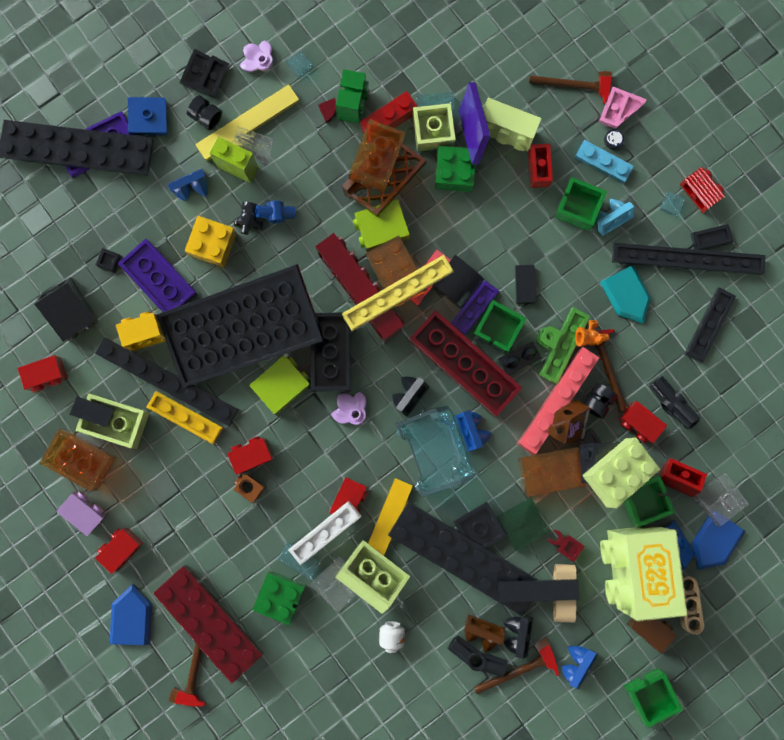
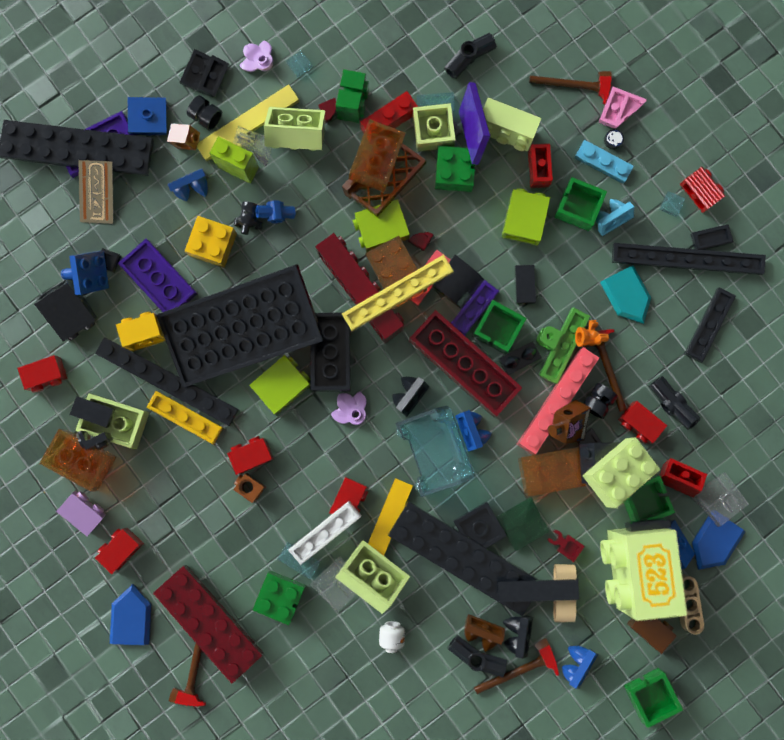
none -> blue plate [61,251,109,295]
none -> sticker [78,160,113,224]
none -> black bracket [78,430,113,451]
none -> brick [167,124,200,150]
none -> yellowish green brick [264,107,325,151]
none -> dark red tile [408,232,434,251]
none -> black piece [444,33,497,79]
none -> lime brick [501,188,550,246]
none -> black tile [625,518,671,532]

